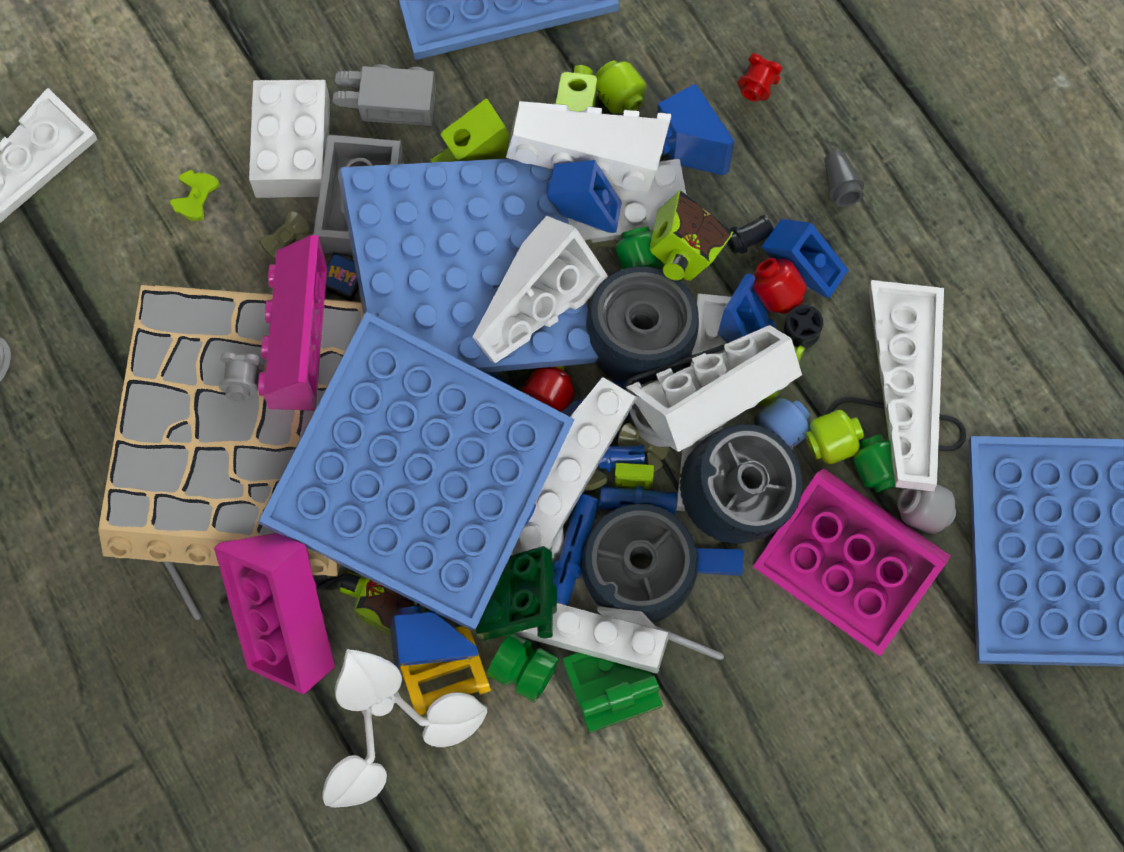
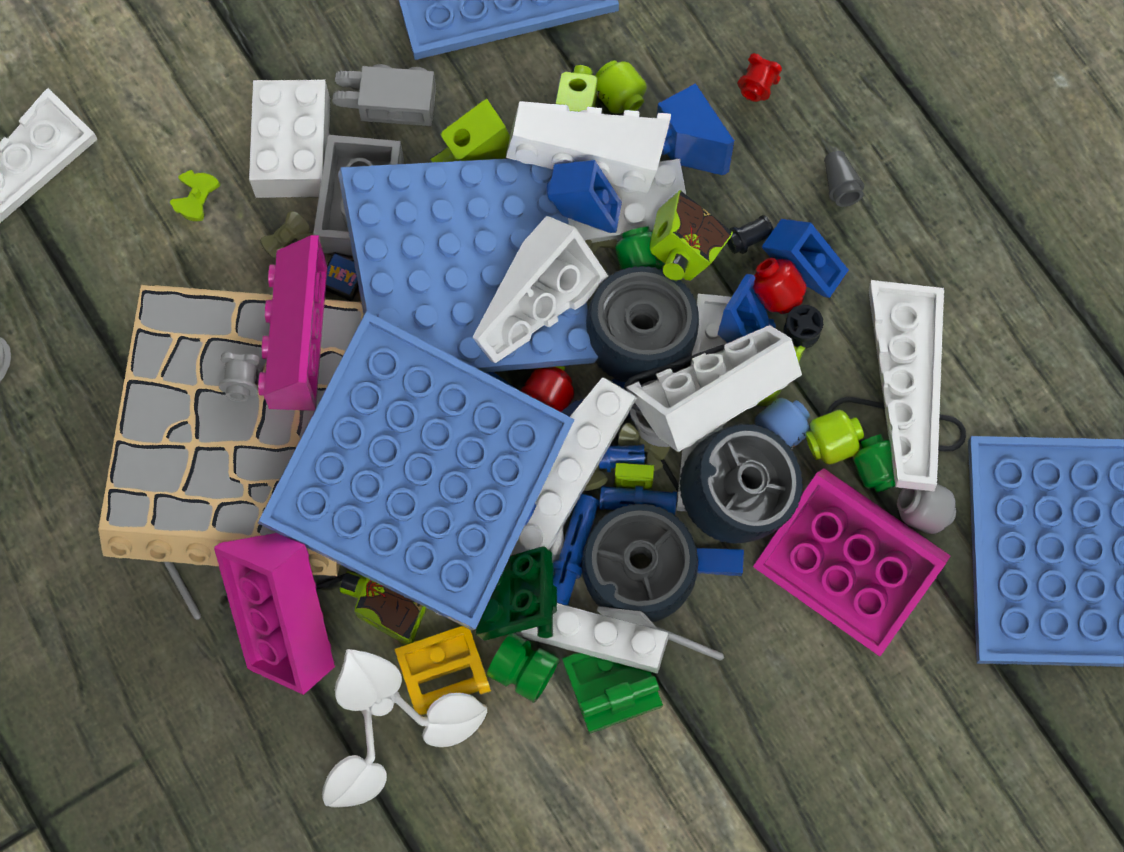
blue slope [389,606,478,667] -> none

